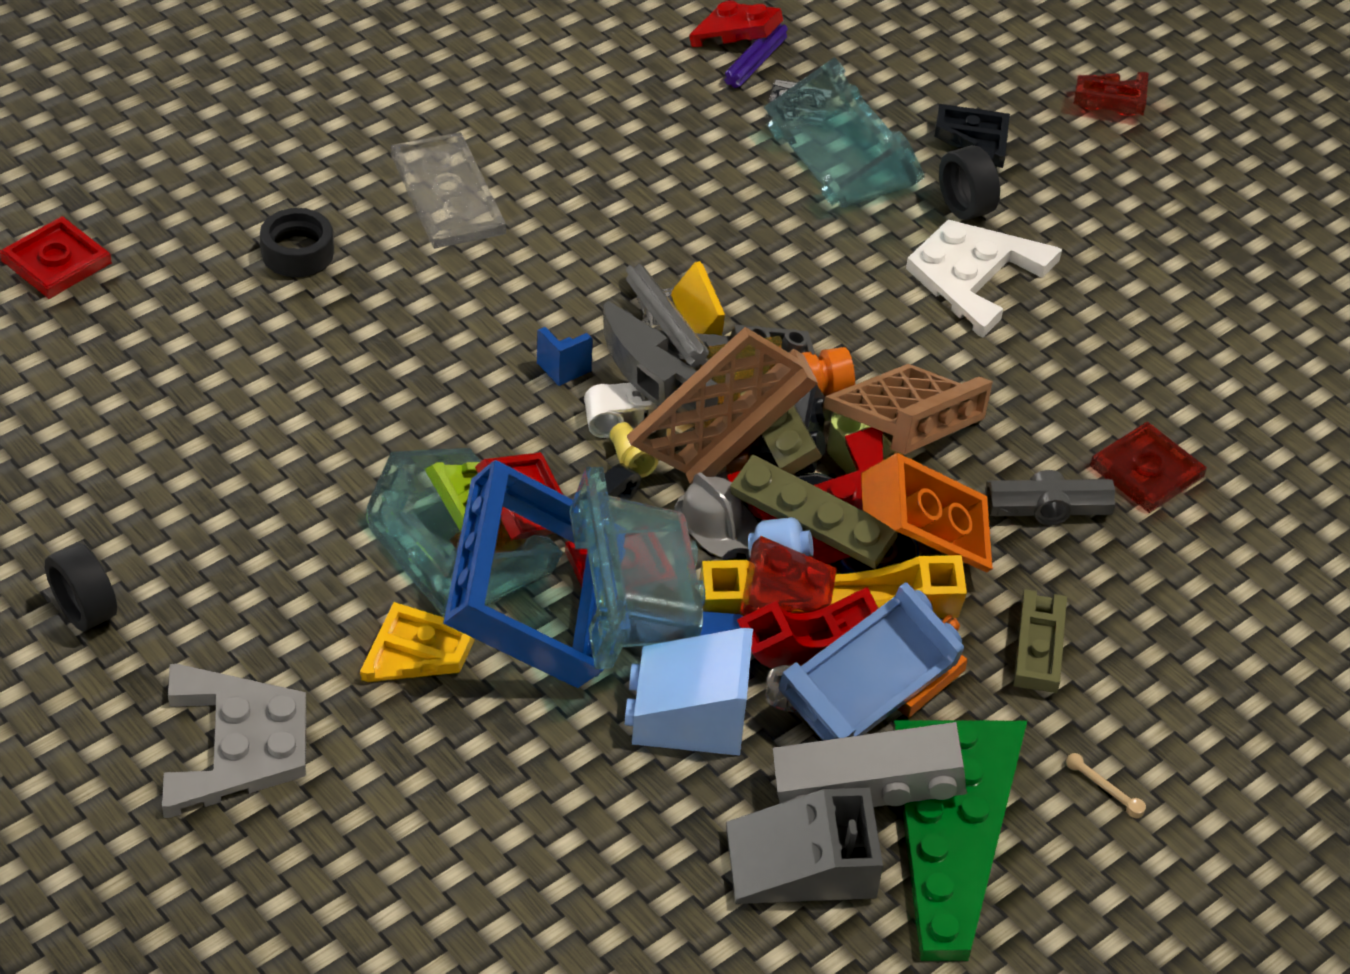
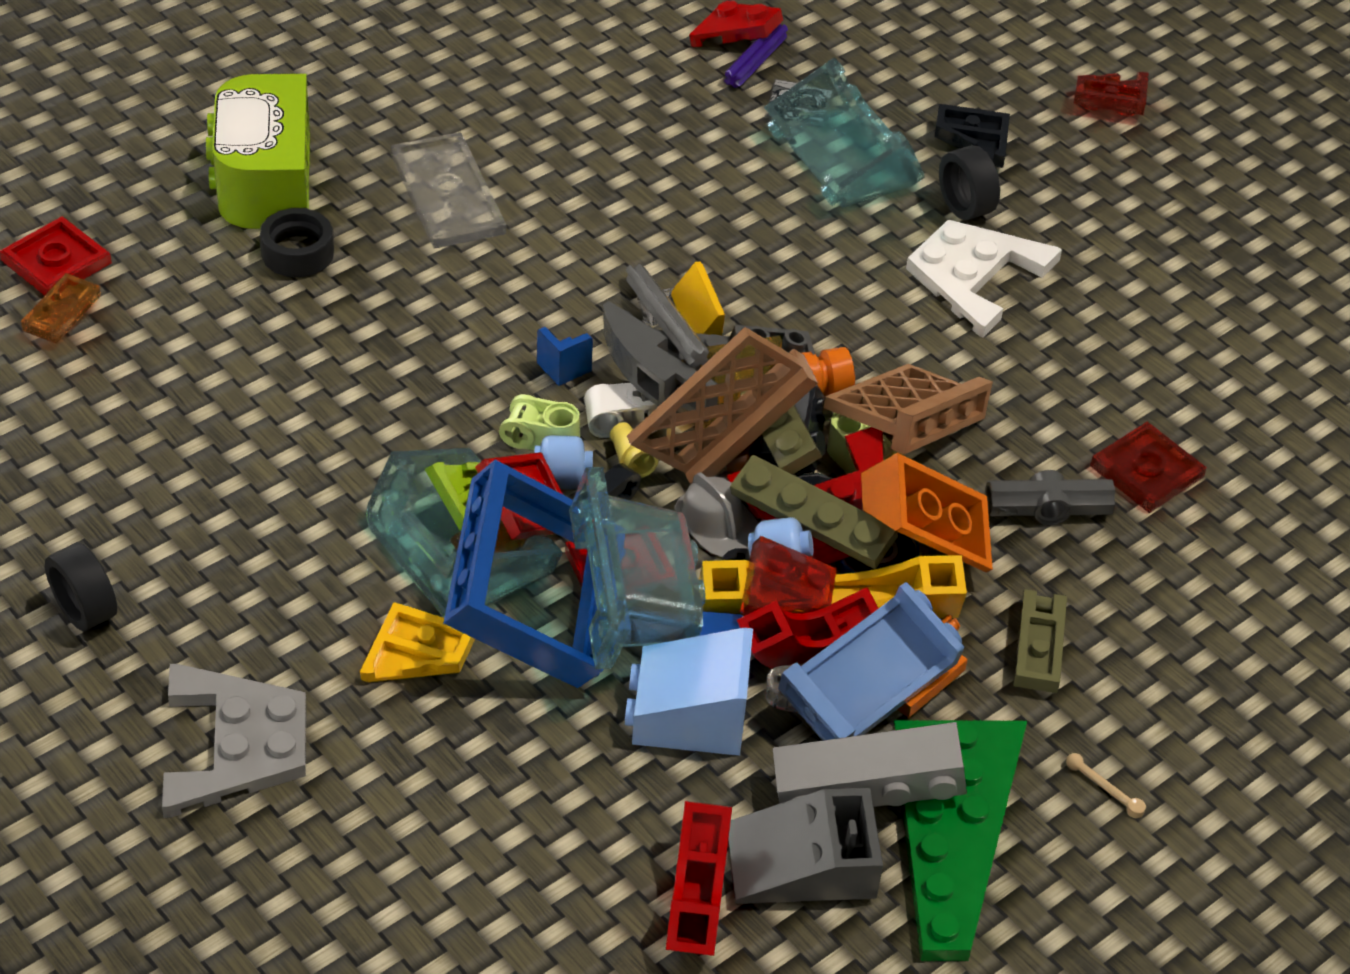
none -> clear orange plate [21,273,101,344]
none -> lime brick [206,74,310,229]
none -> yellowish green piece [499,394,580,450]
none -> light blue head [534,435,593,490]
none -> red arch [665,801,732,956]

